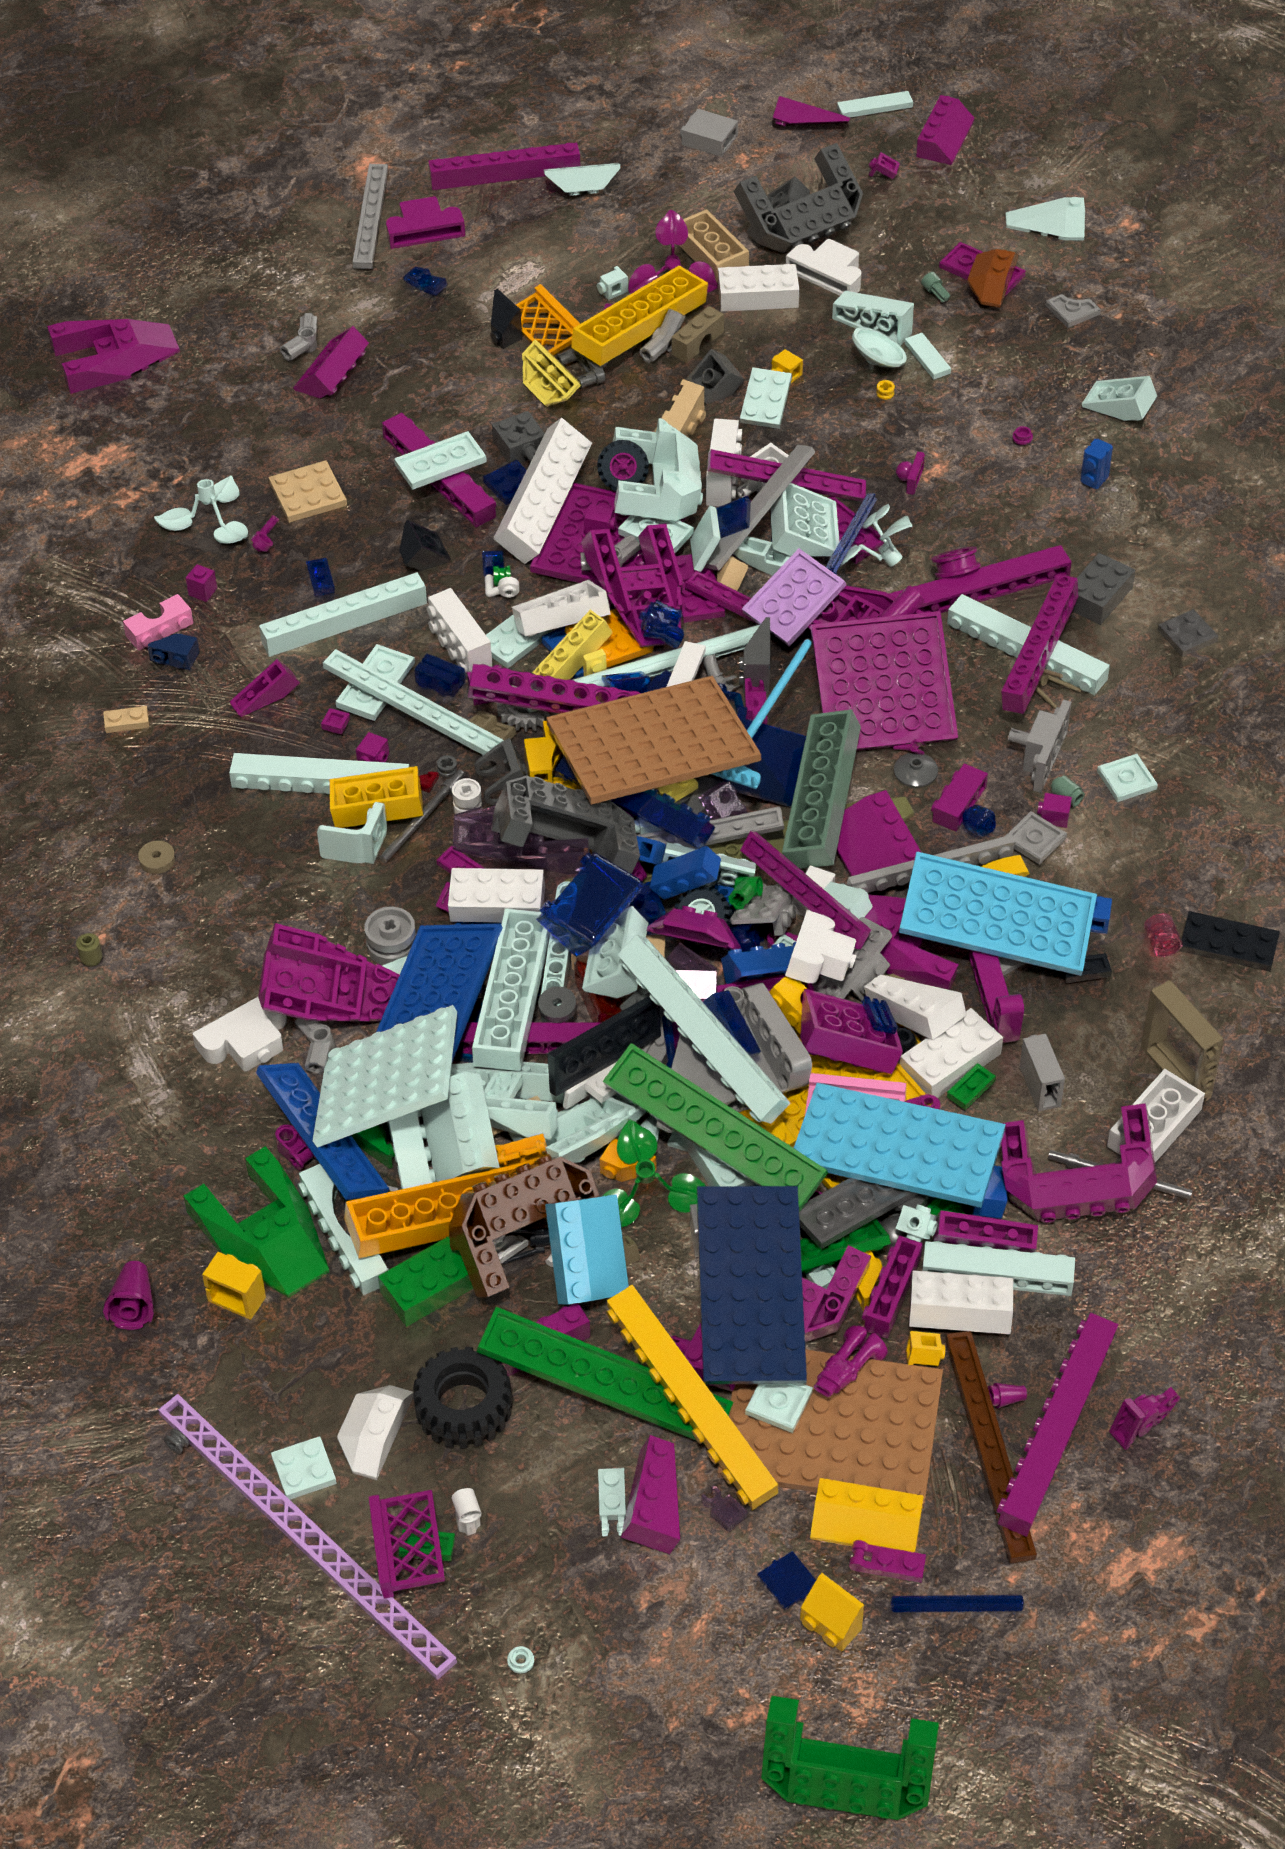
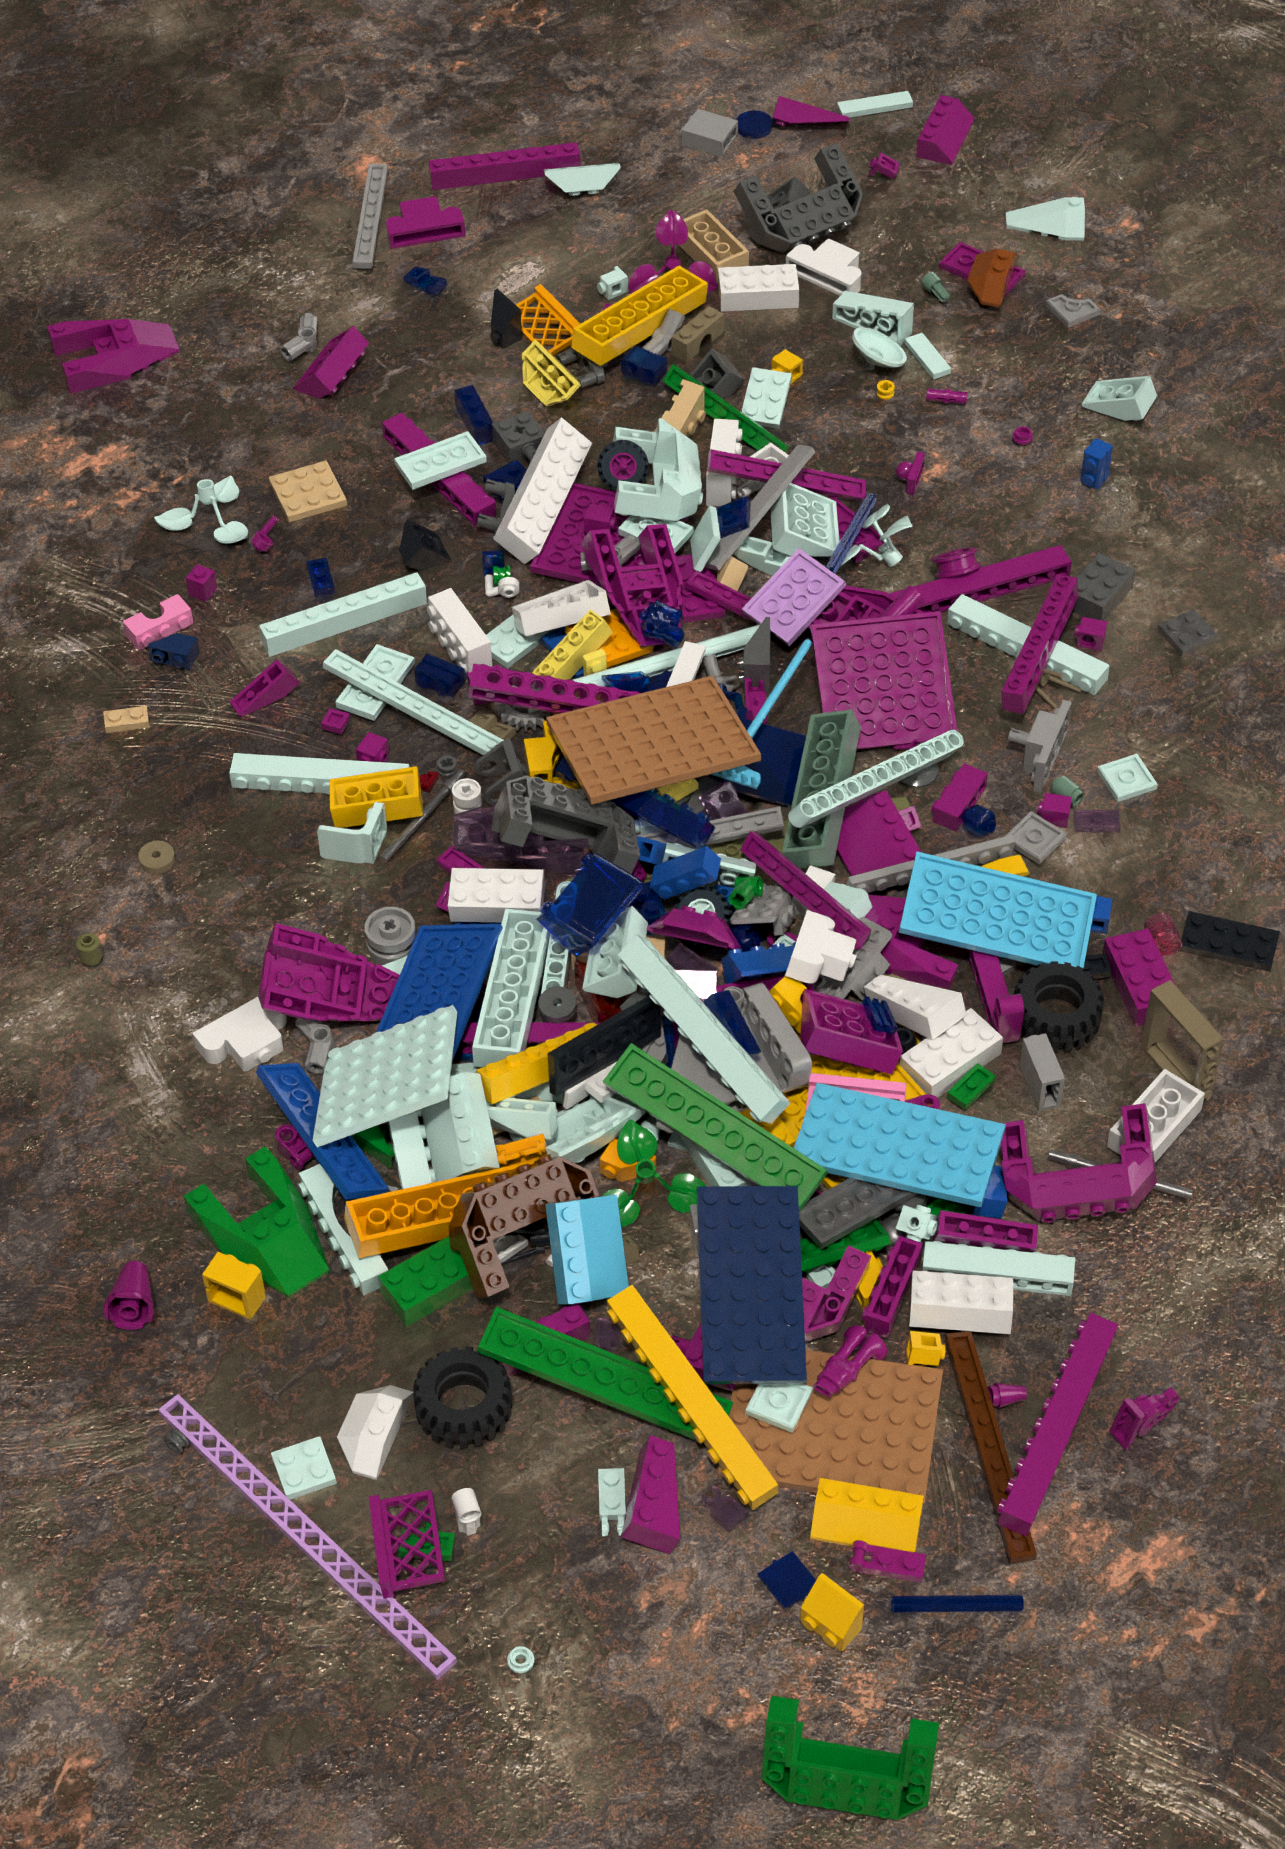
none -> clear blue brick [454,385,493,445]
none -> dark grey connector [476,478,515,533]
none -> yellow brick [476,1023,597,1104]
none -> clear purple plate [593,1317,622,1353]
none -> clear blue brick [621,345,667,385]
none -> green plate [663,364,789,453]
none -> clear blue tile [736,110,773,139]
none -> light aqua beam [788,730,964,828]
none -> magenta plate [898,806,921,831]
none -> magenta pin [926,388,967,405]
none -> black tyre [1014,961,1104,1052]
none -> clear purple plate [1073,810,1120,832]
none -> magenta brick [1074,617,1108,651]
none -> magenta brick [1103,928,1176,1027]

